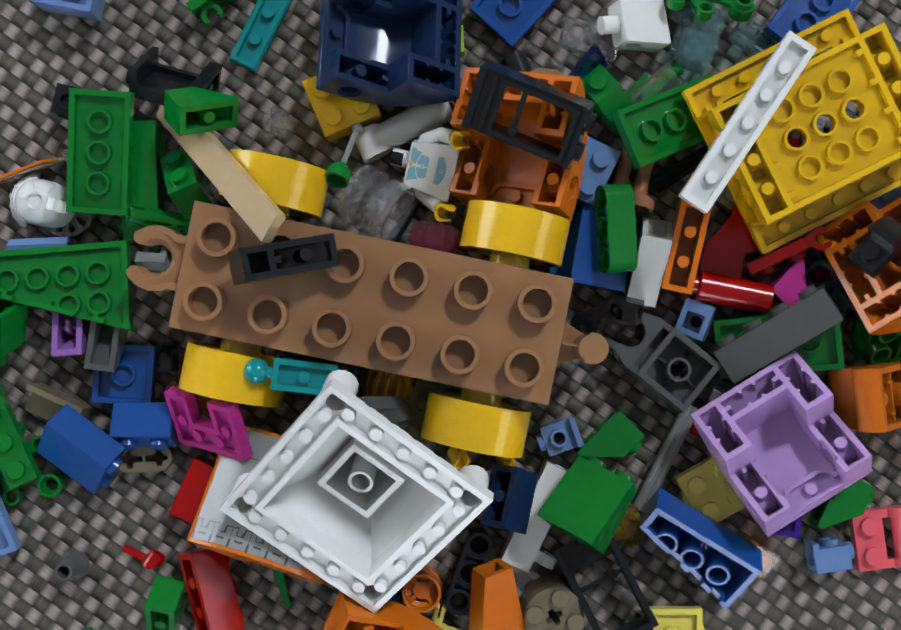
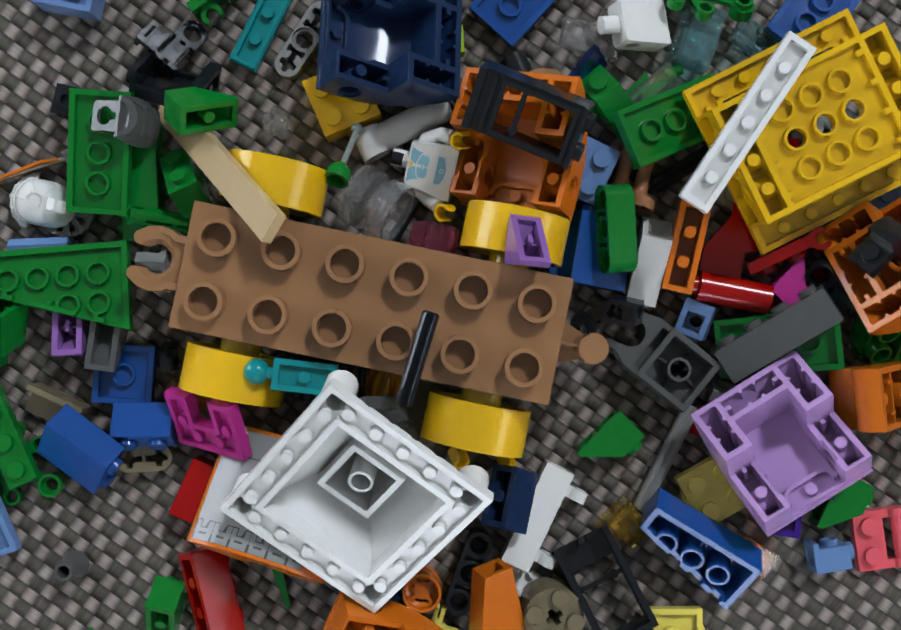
red hand [122,544,165,569] -> none
black slope [227,233,340,286] -> none
medium blue brick [535,415,584,457] -> none
green slope [537,456,638,554] -> none
none -> dark grey piece [91,95,161,148]
none -> black piece [134,20,207,76]
none -> light grey beam [274,1,321,80]
none -> black axle [395,310,439,407]
none -> medium lavender slope [504,214,551,268]

